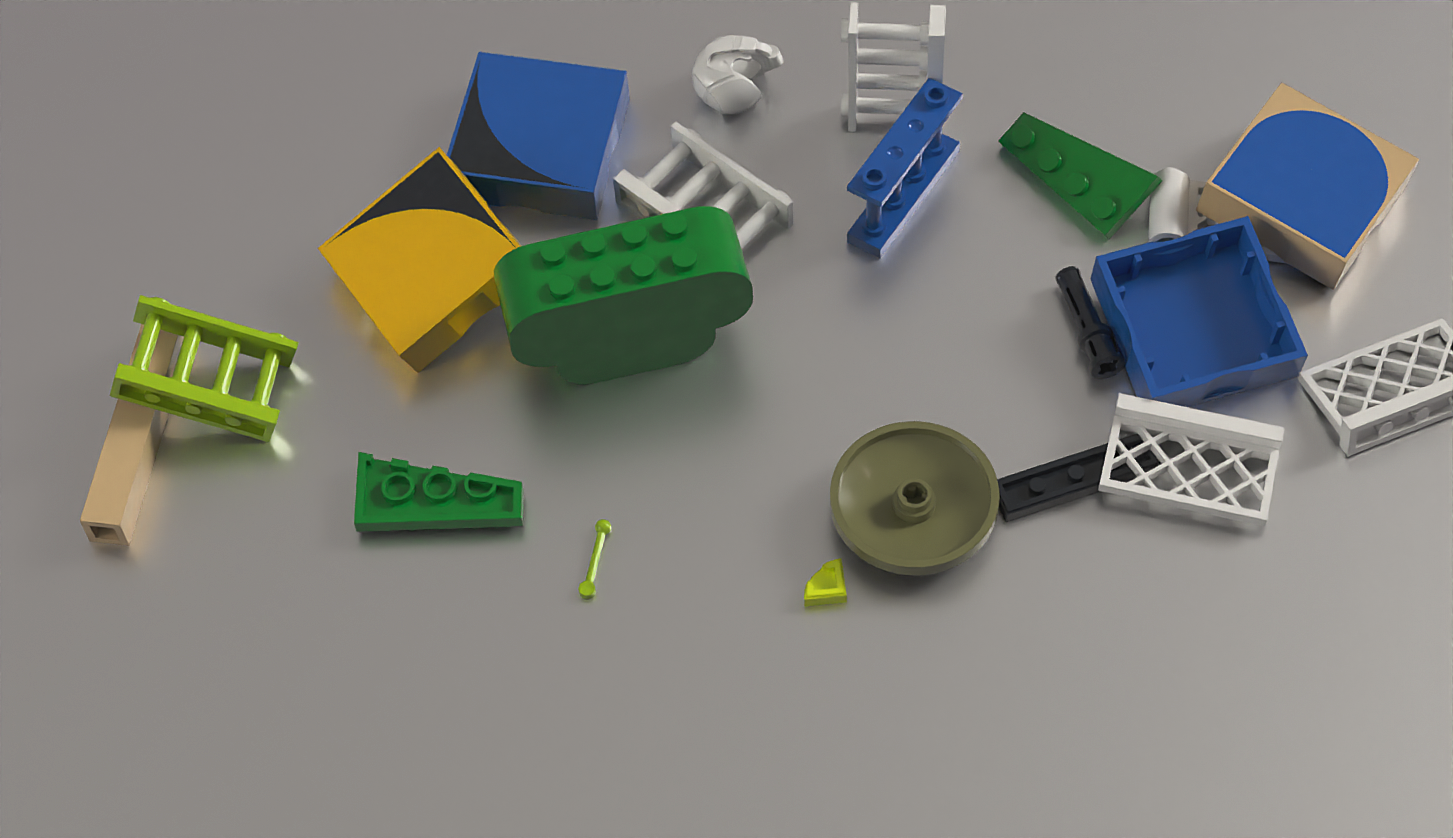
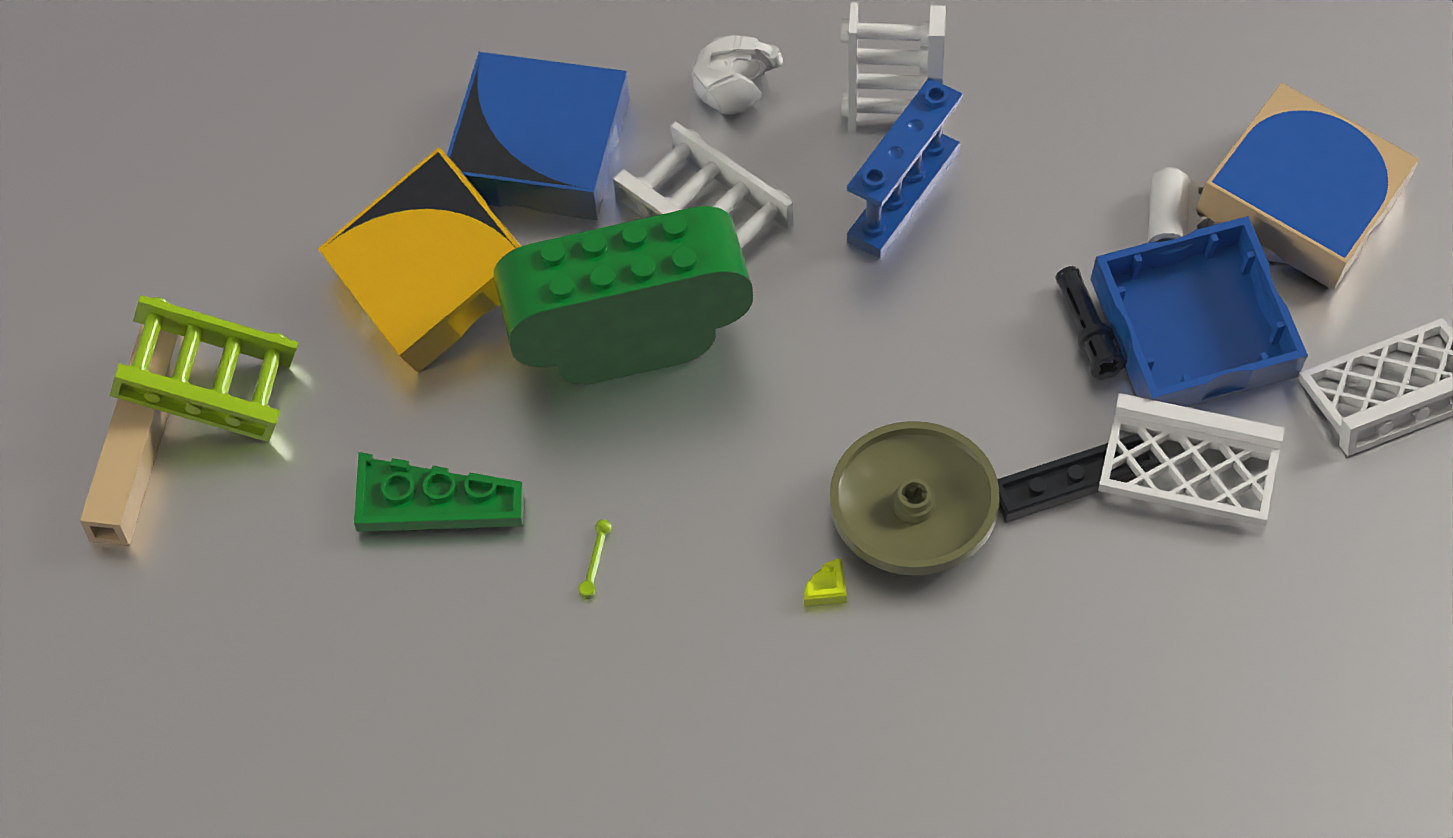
green wing [998,112,1162,240] -> none

